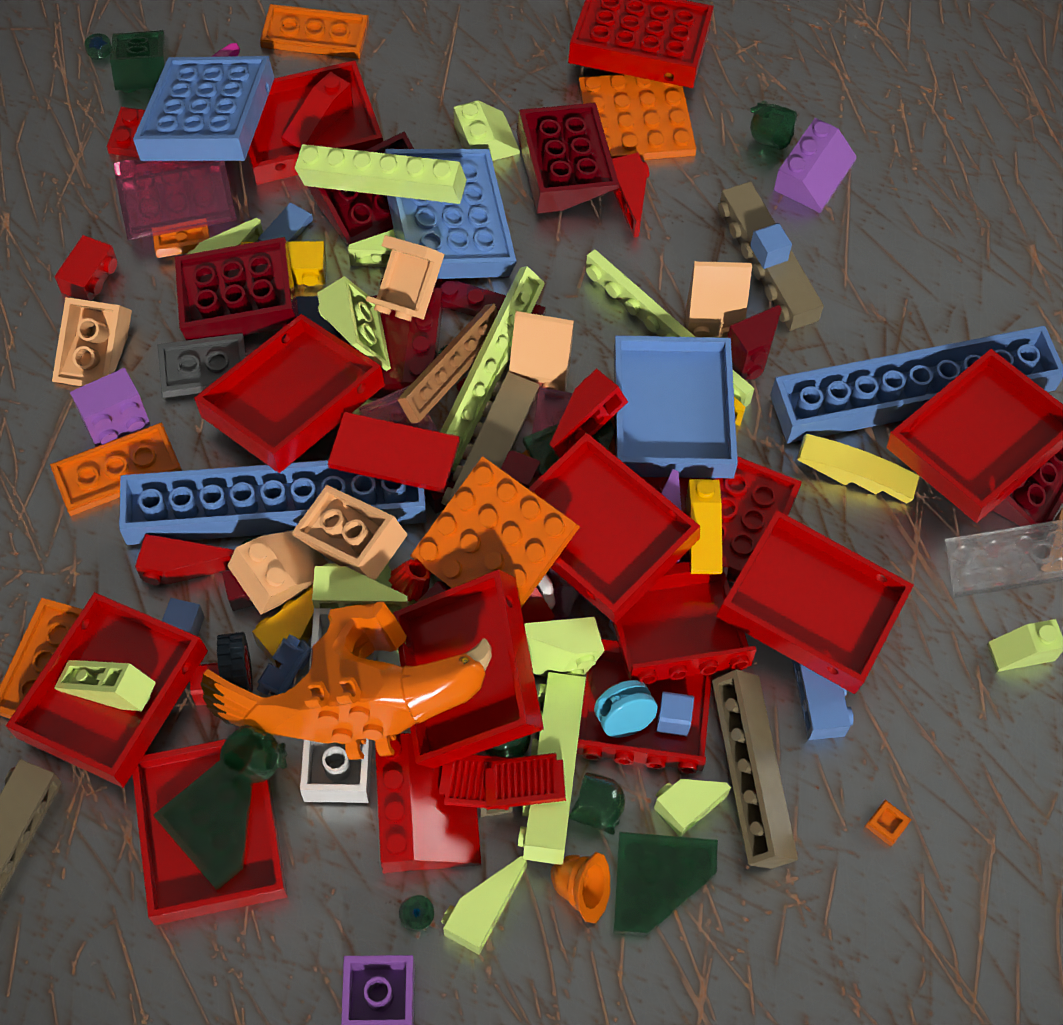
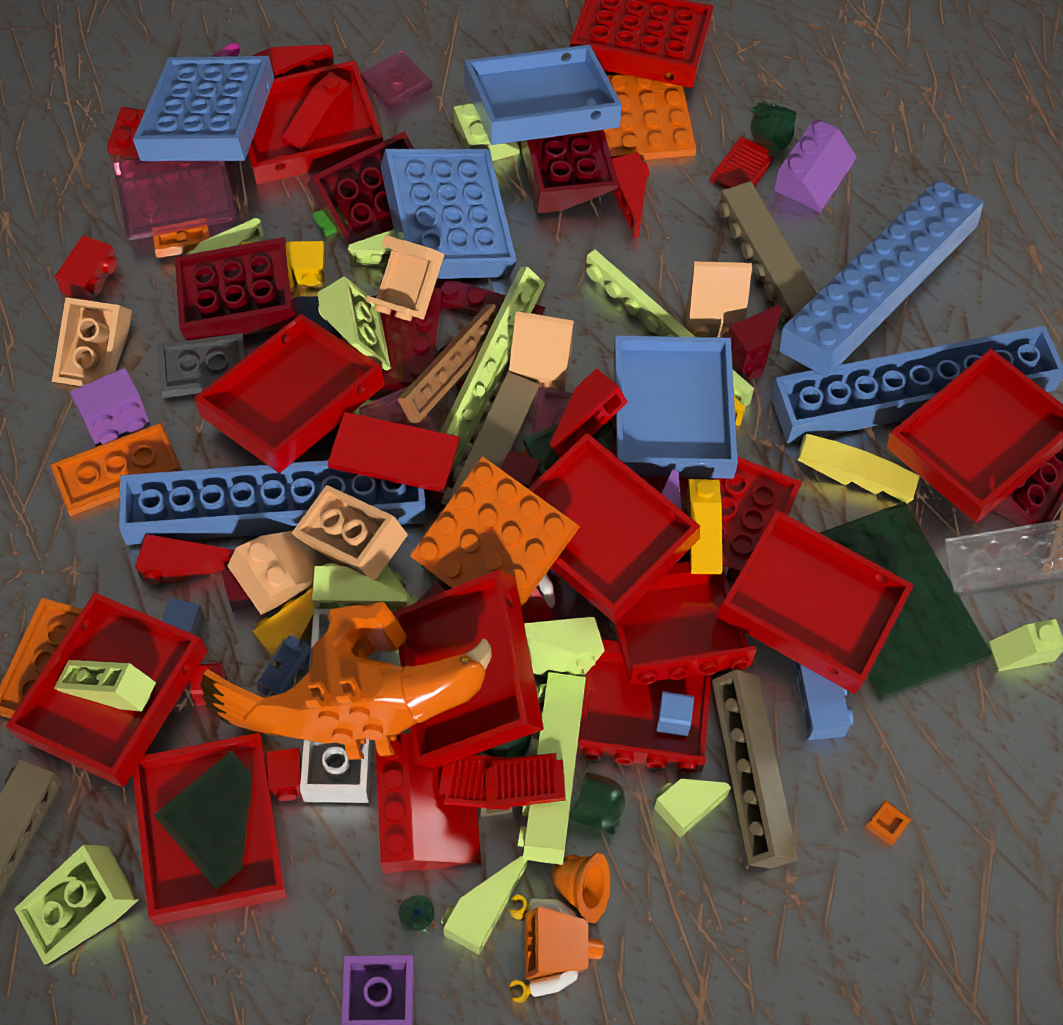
clear green tile [84,33,112,59] -> none
clear green slope [110,30,167,93] -> none
black wheel [217,632,253,693] -> none
clear green helmet [220,725,287,784] -> none
medium blue tile [258,202,313,242] -> none
orange tile [260,4,369,59] -> none
yellowish green brick [295,144,467,204] -> none
red piece [388,559,431,601] -> none
medium azure head [594,680,658,738] -> none
clear green plate [613,832,718,936] -> none
medium blue piece [750,223,792,269] -> none
none -> yellowish green slope [14,845,139,964]
none -> red slope [252,44,334,78]
none -> red brick [266,748,302,801]
none -> bright green tile [312,206,348,237]
none -> clear pink plate [361,50,433,111]
none -> medium blue piece [464,45,622,145]
none -> orange torso [509,894,604,1003]
none -> red window [710,136,774,189]
none -> medium blue brick [779,179,984,378]
none -> clear green plate [820,502,992,701]

